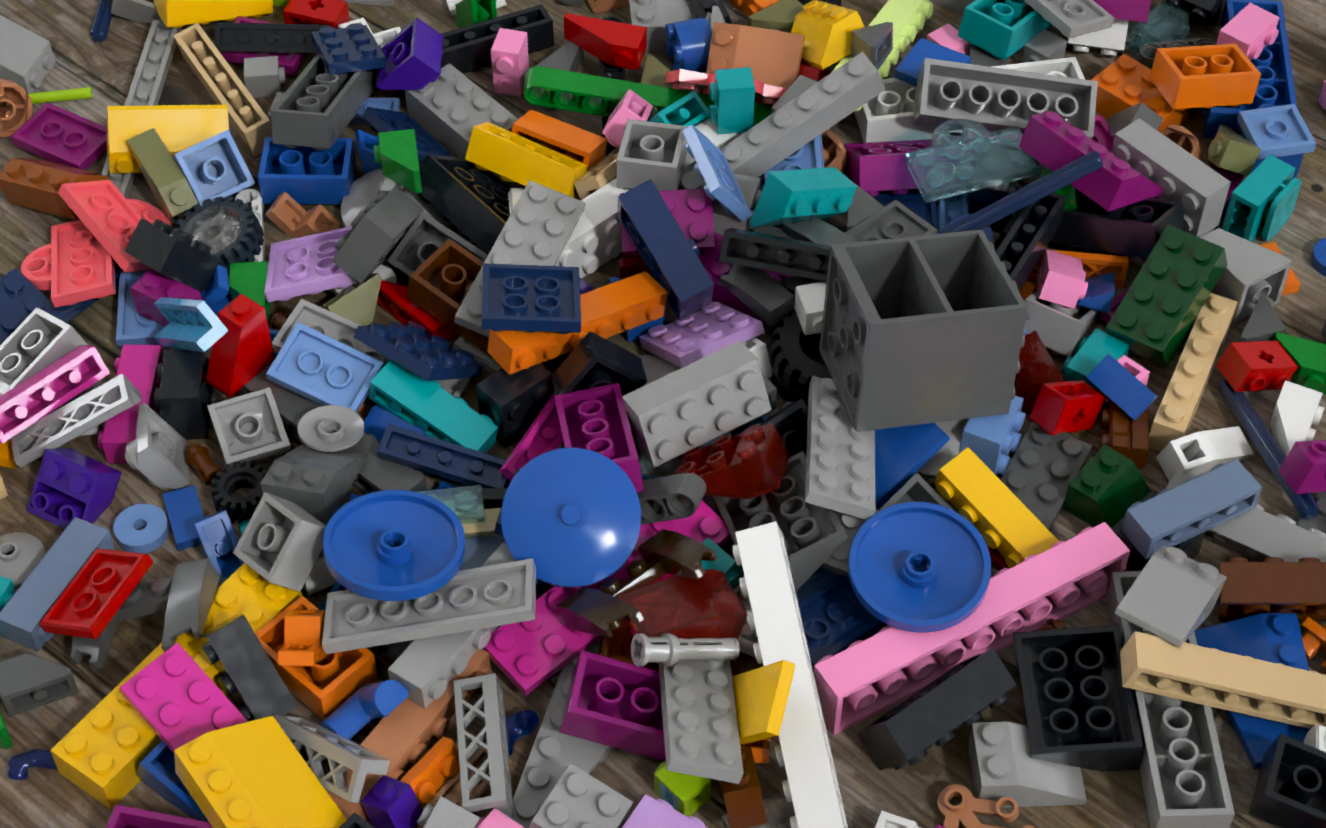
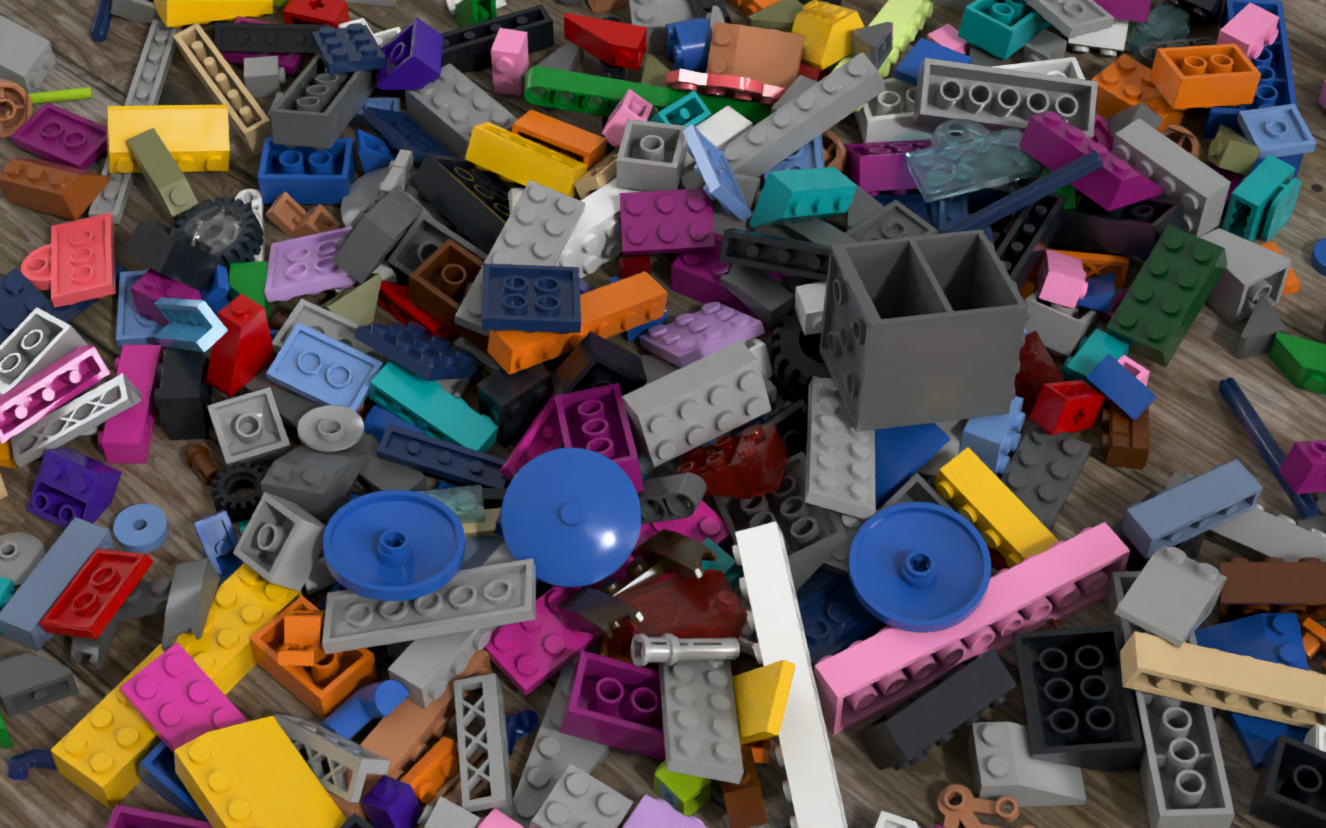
coral plate [58,180,171,273] -> none
light grey slope [125,403,190,490] -> none
blue tile [162,485,204,551] -> none
medium blue brick [172,130,255,207] -> none
black brick [199,614,297,722] -> none
green slope [374,129,422,193] -> none
dark blue brick [618,179,714,320] -> none
teal brick [709,67,755,135] -> none
dark green slope [1063,444,1151,528] -> none
tan brick [1149,293,1238,451] -> none
white slope [1156,426,1254,481] -> none
red brick [1216,341,1298,392] -> none
white slope [1270,380,1325,457] -> none

